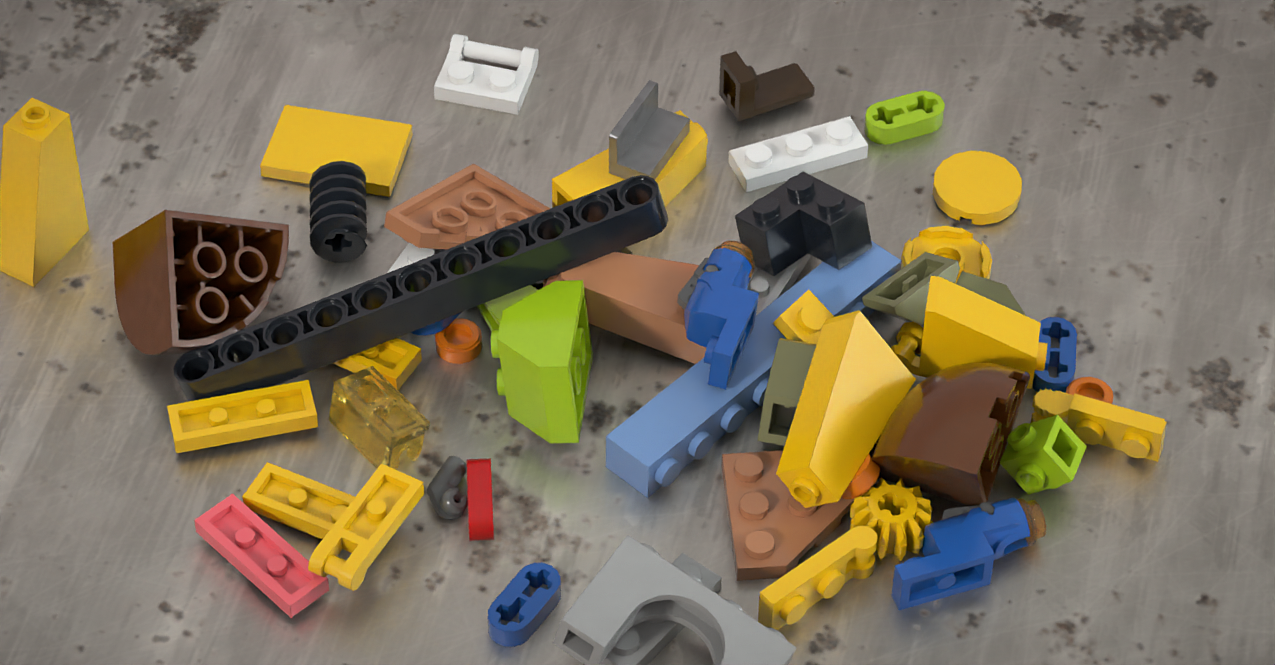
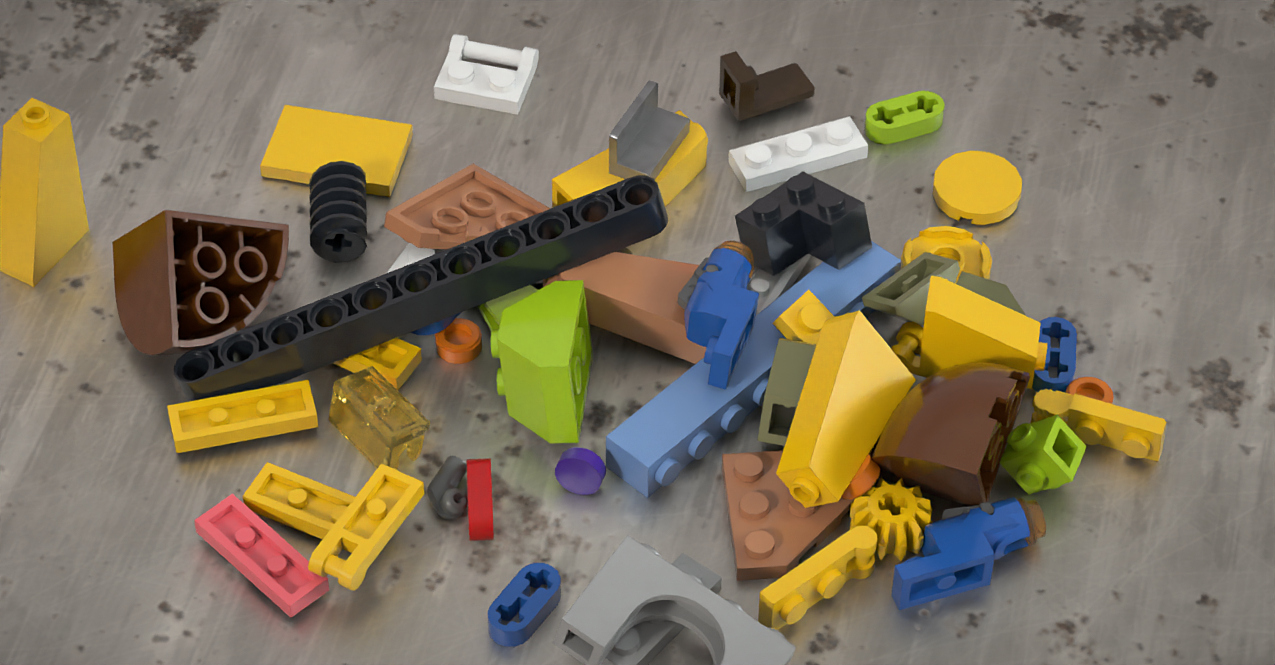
none -> dark purple tile [555,447,606,495]

